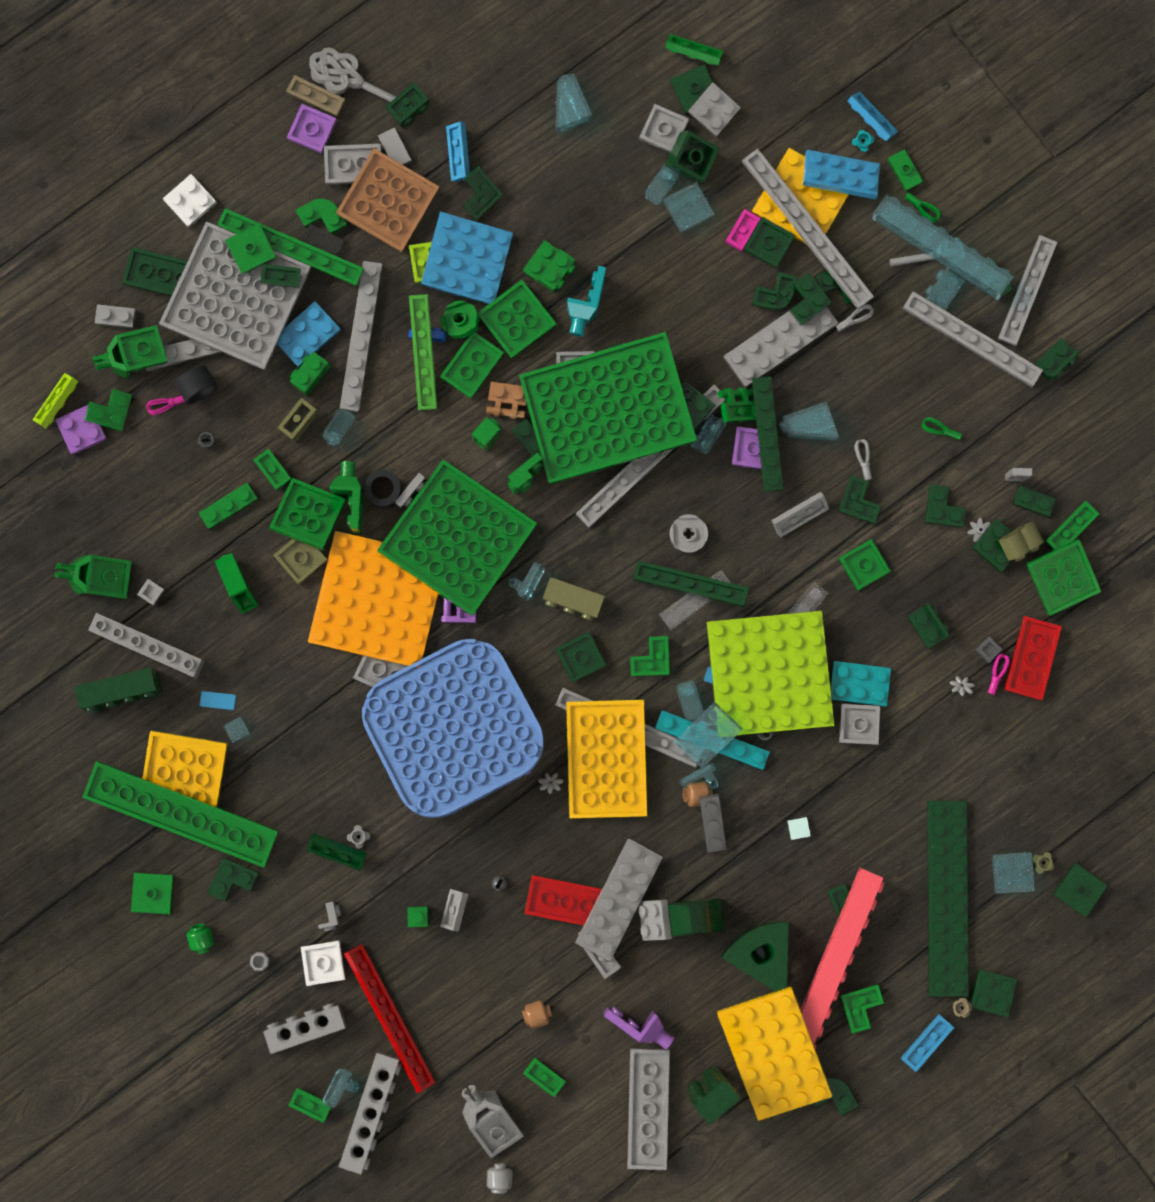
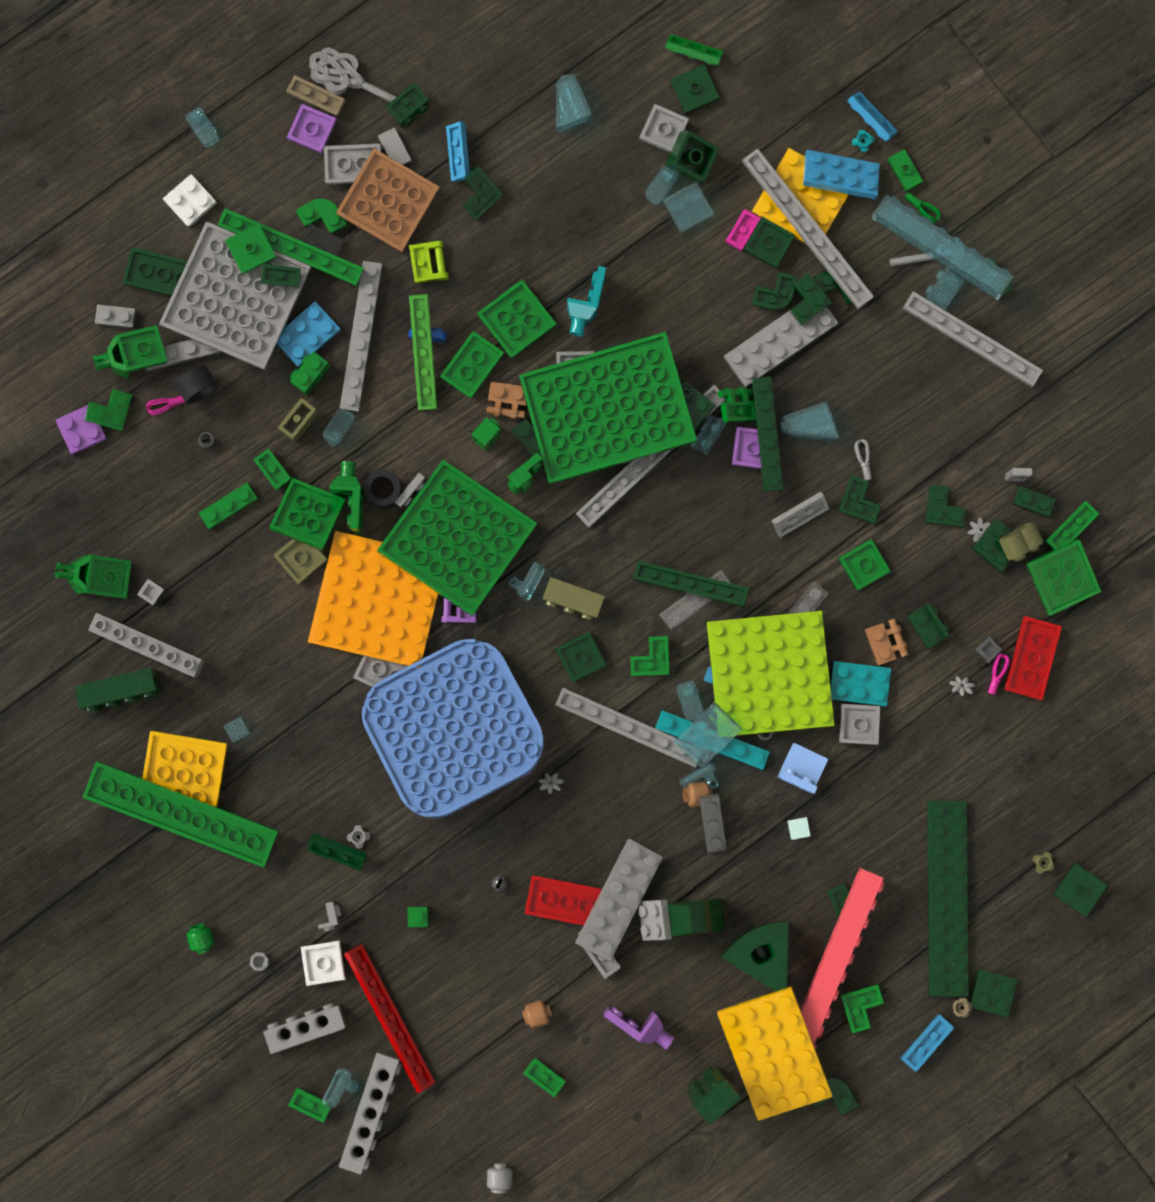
lime plate [33,373,78,428] -> none
green plate [131,873,174,914] -> none
dark azure sticker [200,691,236,710] -> none
dark green plate [207,858,259,901] -> none
green slope [215,553,259,614] -> none
dark azure plate [421,212,513,304] -> none
light grey plate [440,889,468,932] -> none
green plate [441,301,479,339] -> none
light grey plate [462,1085,524,1158] -> none
green plate [523,240,576,293] -> none
yellow plate [566,700,647,818] -> none
light grey plate [627,1048,670,1170] -> none
light grey plate [669,514,708,553] -> none
light grey plate [688,83,741,137] -> none
light grey piece [835,304,874,332] -> none
green piece [921,417,962,440] -> none
clear light blue plate [992,852,1035,894] -> none
light grey plate [997,235,1057,347] -> none
dark green bracket [1034,338,1080,381] -> none
none -> clear light blue piece [185,107,219,147]
none -> light blue bracket [777,743,828,794]
none -> medium nougat plate [864,619,909,666]

